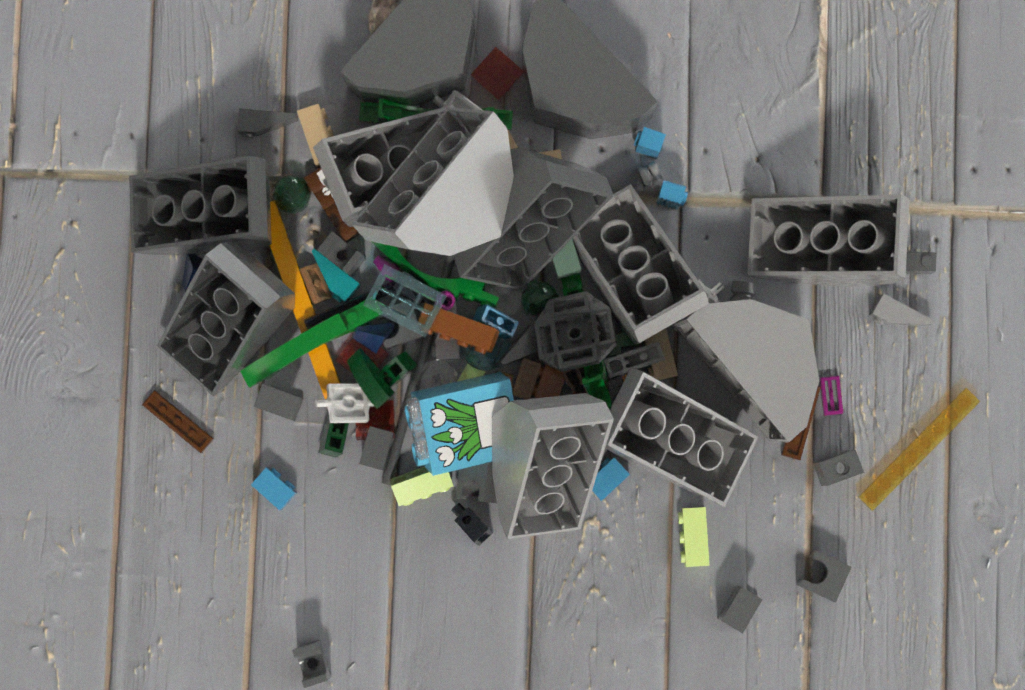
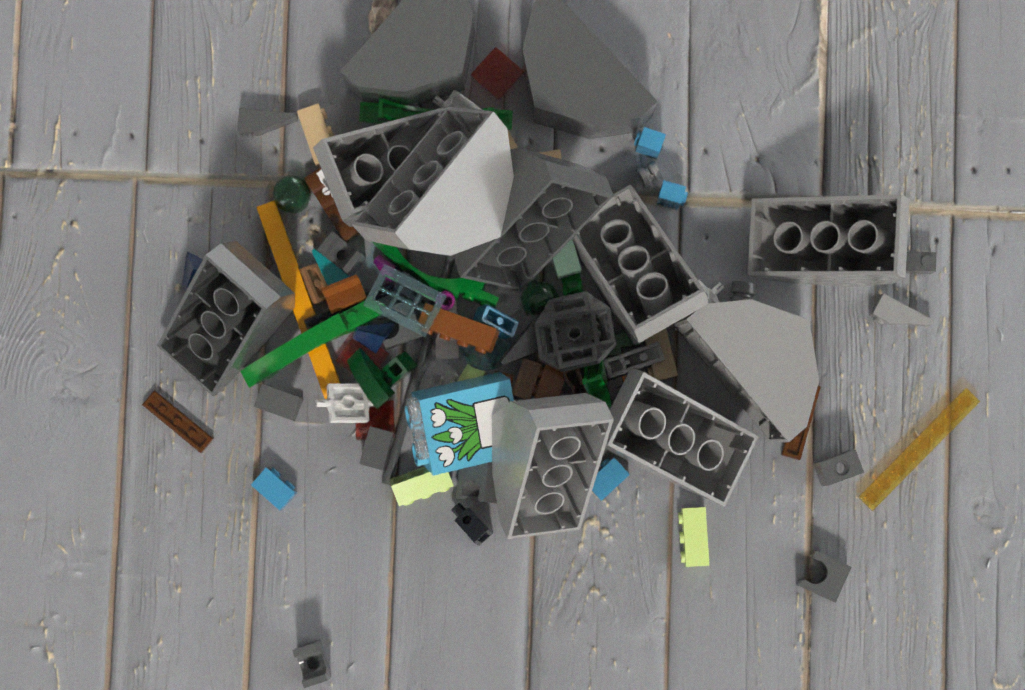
dark grey brick [129,155,272,255] -> none
dark green slope [318,415,349,458] -> none
dark grey piece [718,585,763,634] -> none
magenta tile [819,376,844,416] -> none
none -> dark orange panel [321,274,367,313]

